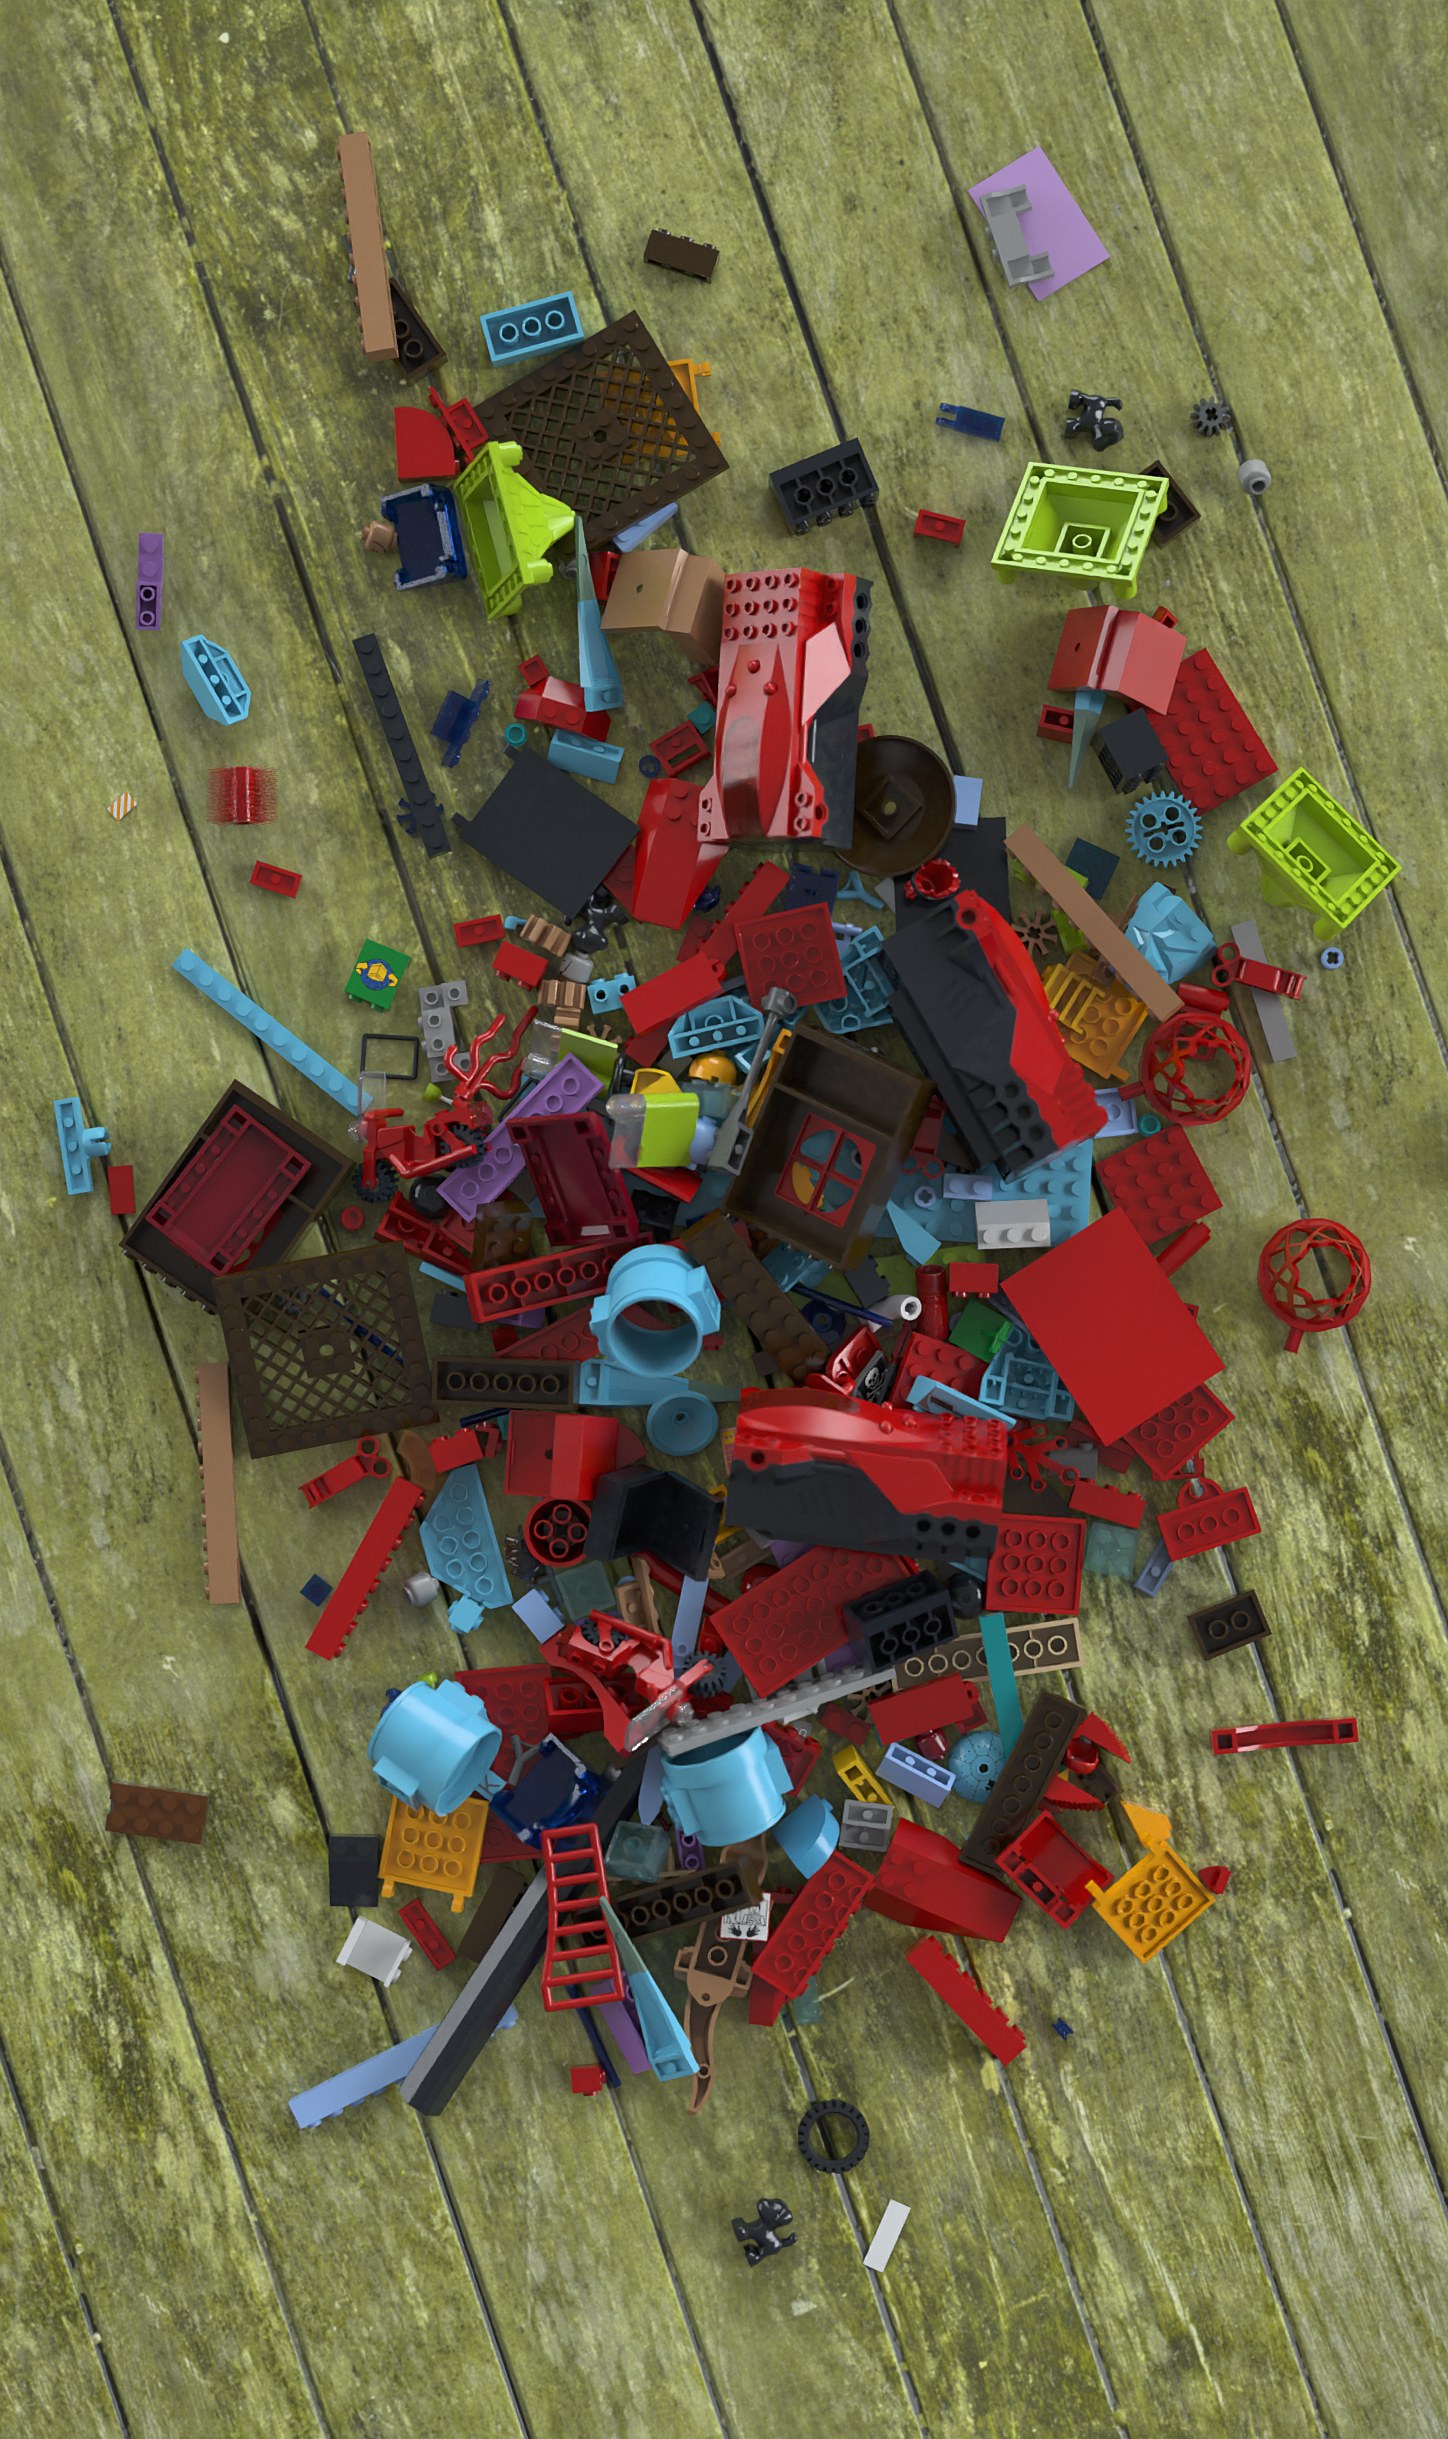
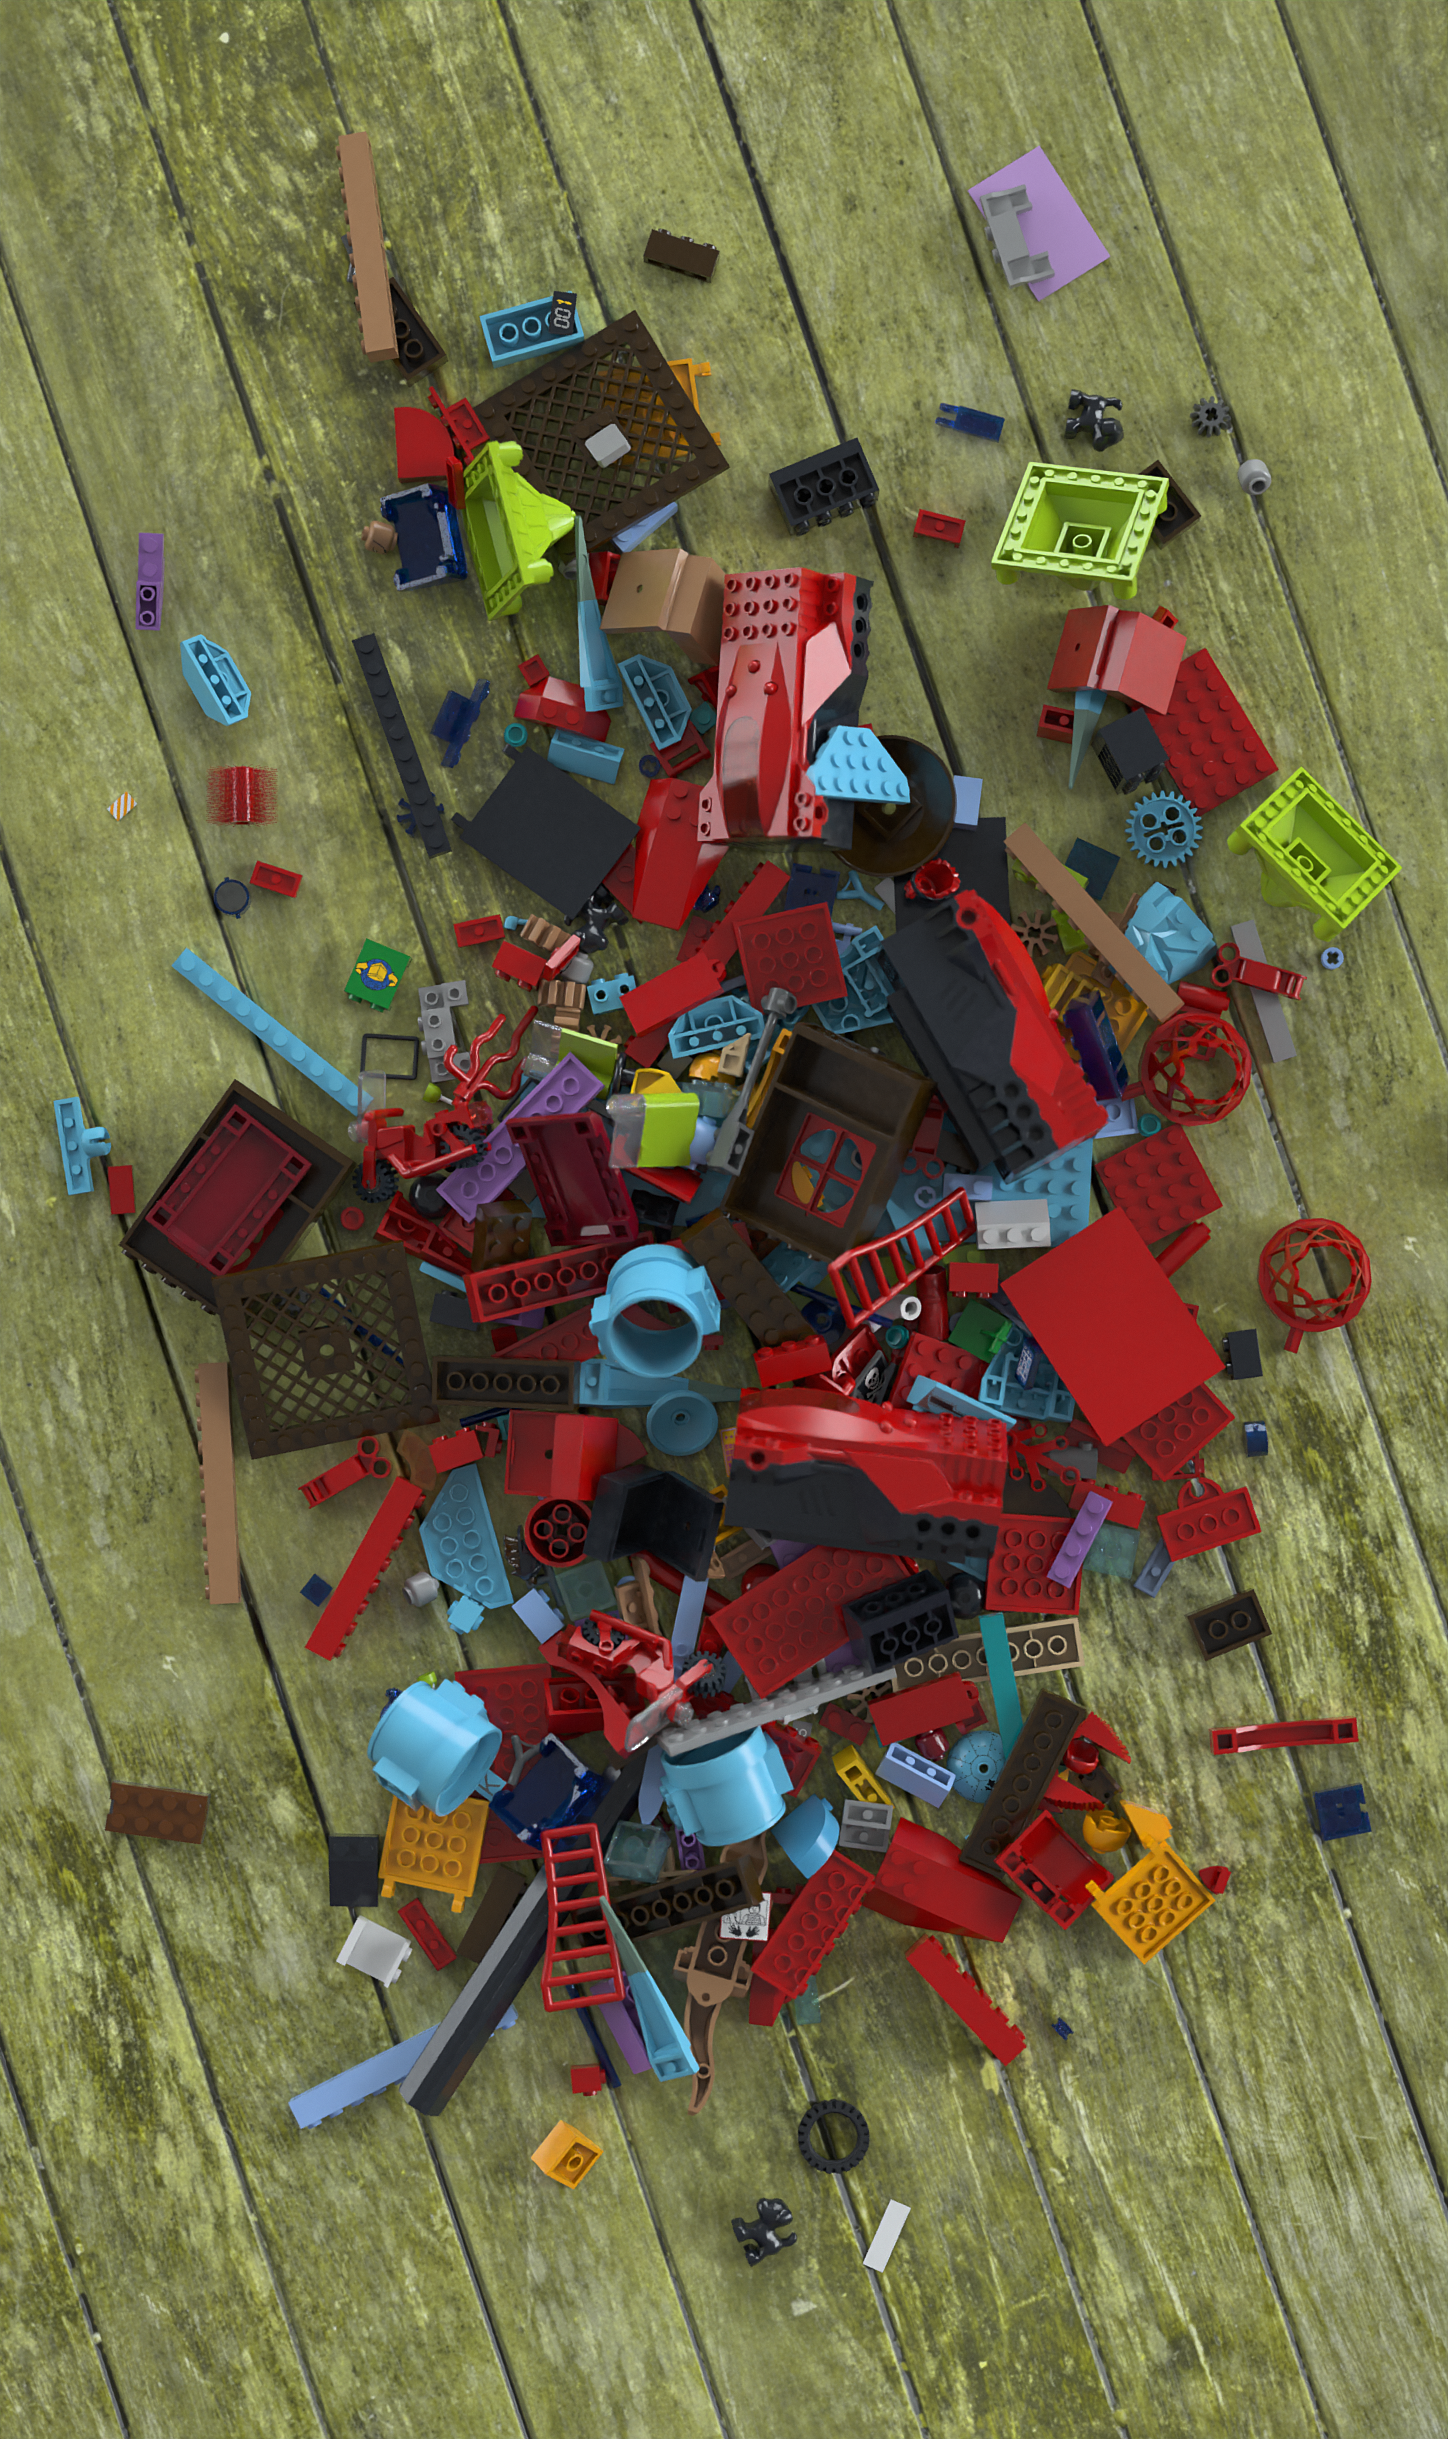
none -> pearl dark grey piece [214,877,252,919]
none -> red tile [445,456,466,510]
none -> light orange slope [531,2120,604,2190]
none -> plate [542,934,580,982]
none -> black sticker [549,291,577,336]
none -> light grey piece [585,424,631,468]
none -> medium azure wedge [617,654,692,751]
none -> tan tile [717,1033,752,1078]
none -> red brick [753,1335,832,1388]
none -> medium azure plate [806,726,910,805]
none -> red bar [827,1187,977,1329]
none -> teal plate [885,1325,909,1349]
none -> tile [1014,1337,1043,1391]
none -> medium lavender plate [1047,1491,1113,1588]
none -> clear blue slope [1062,990,1130,1101]
none -> light orange cylinder [1082,1809,1132,1854]
none -> black brick [1222,1329,1263,1380]
none -> clear blue piece [1242,1420,1268,1458]
none -> clear blue piece [1312,1782,1372,1841]

